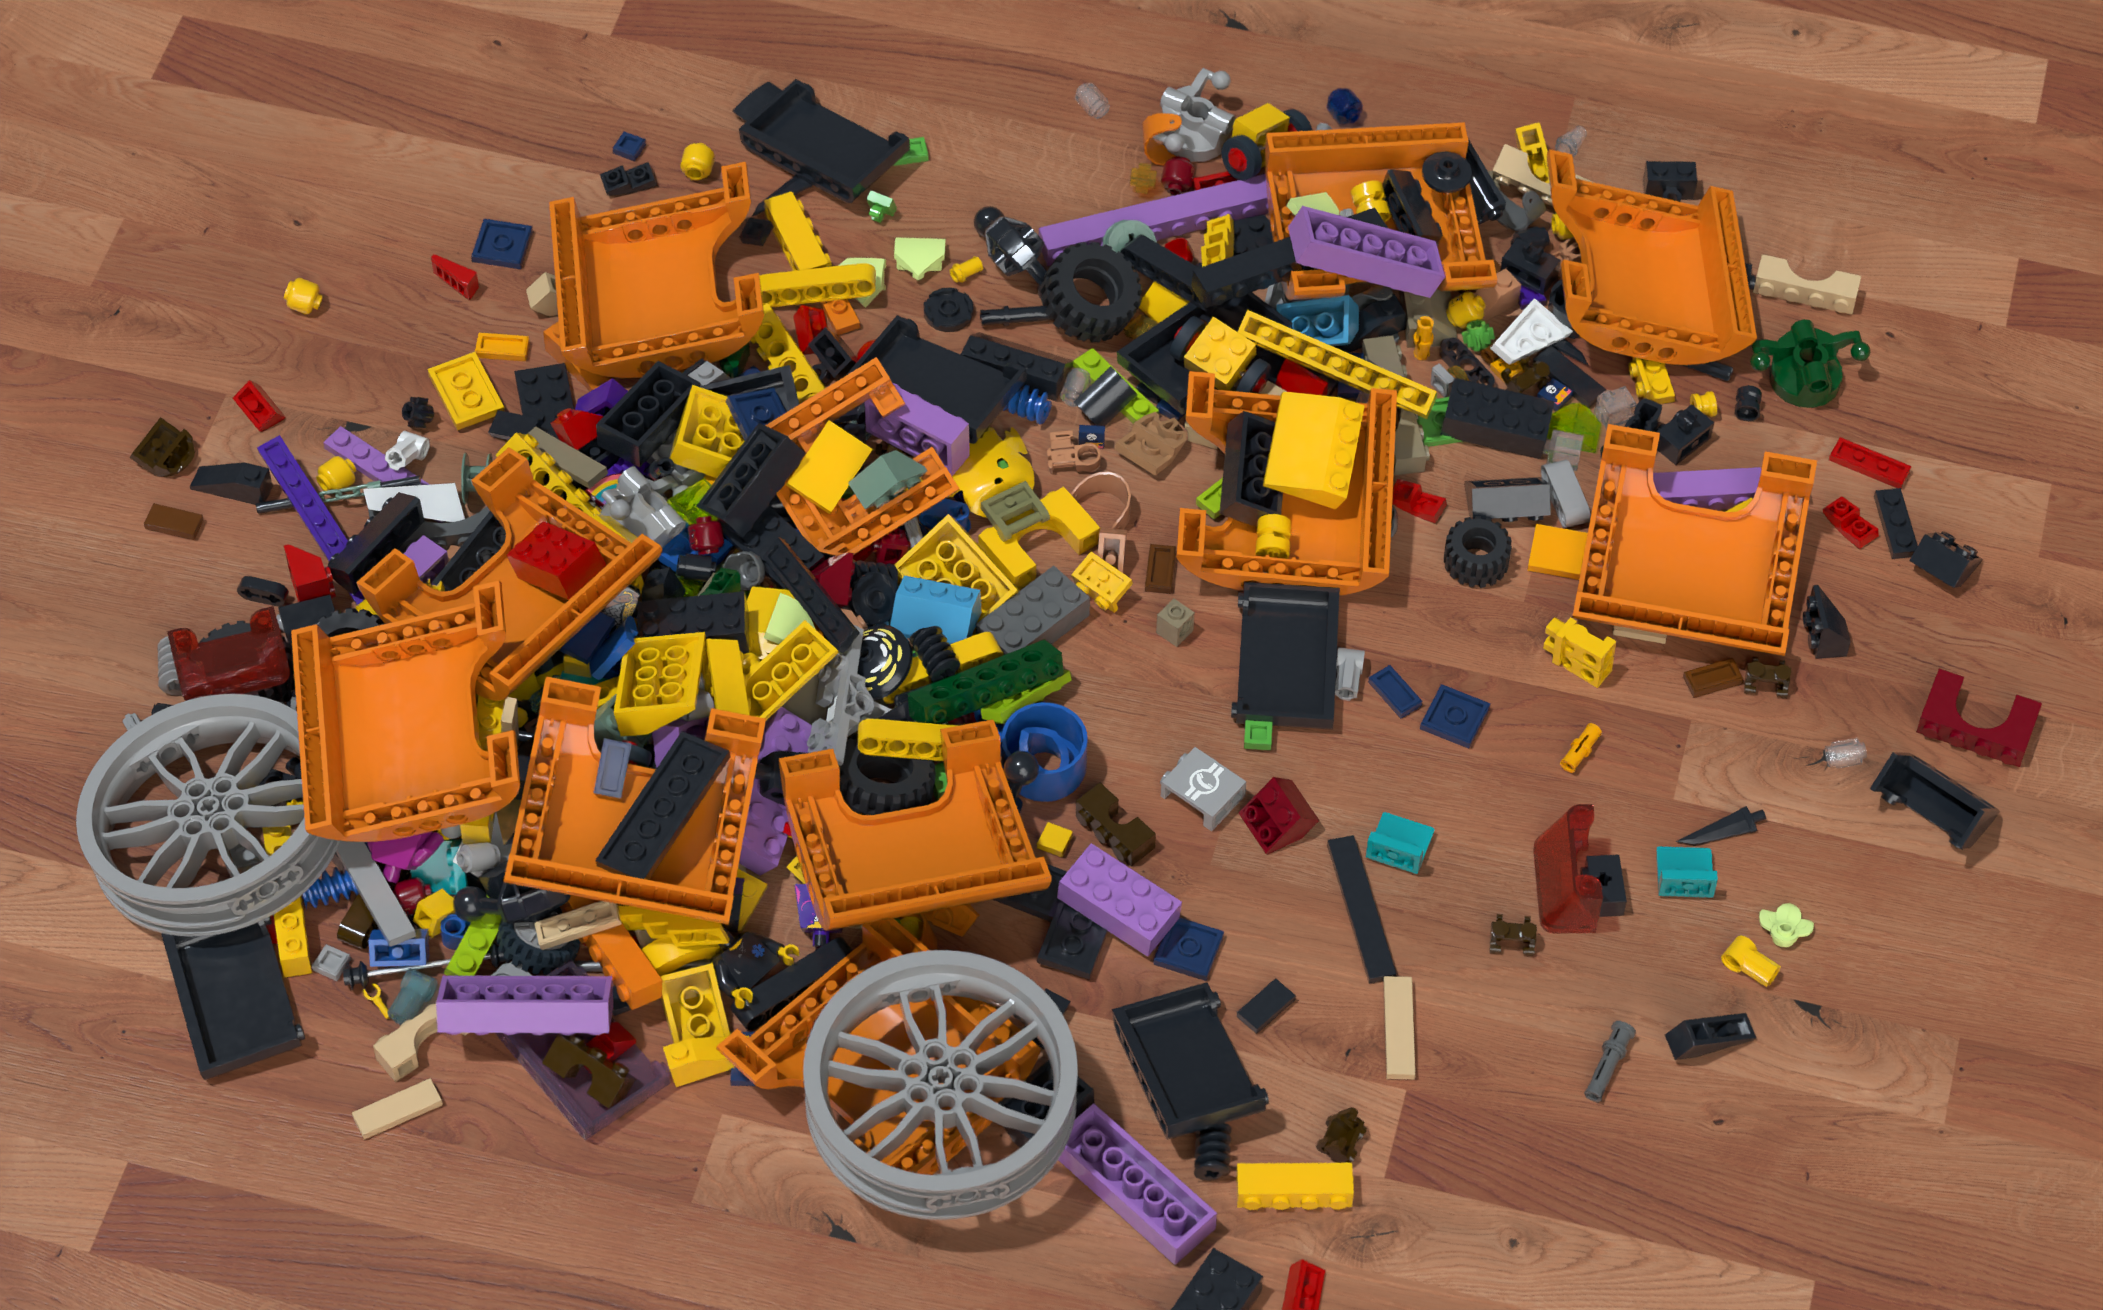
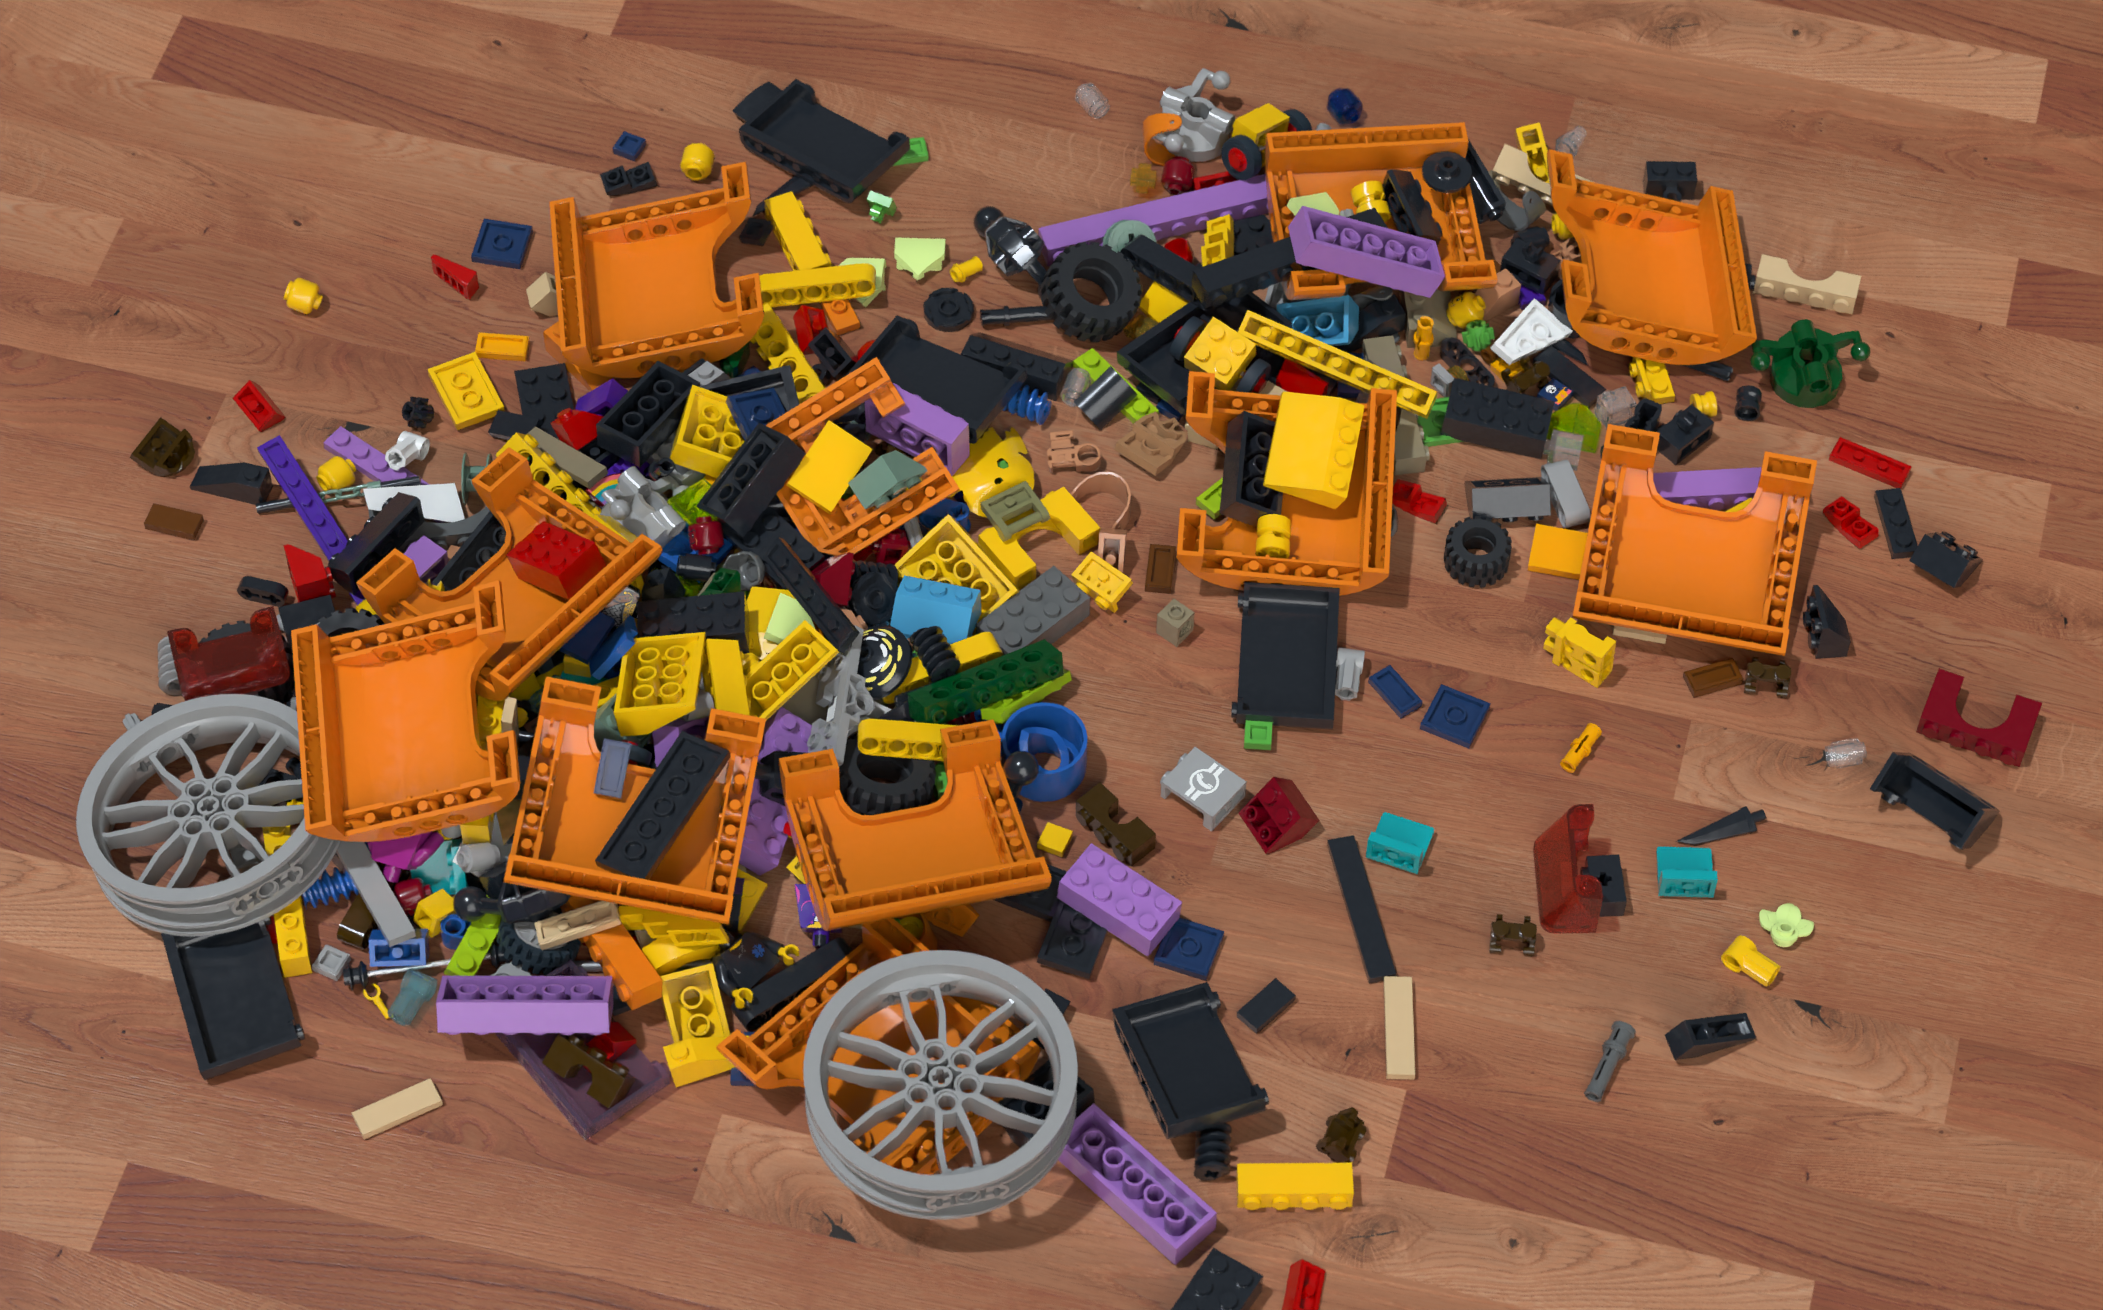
tan arch [373,1004,468,1082] -> none
dark blue tile [1079,425,1105,449] -> none

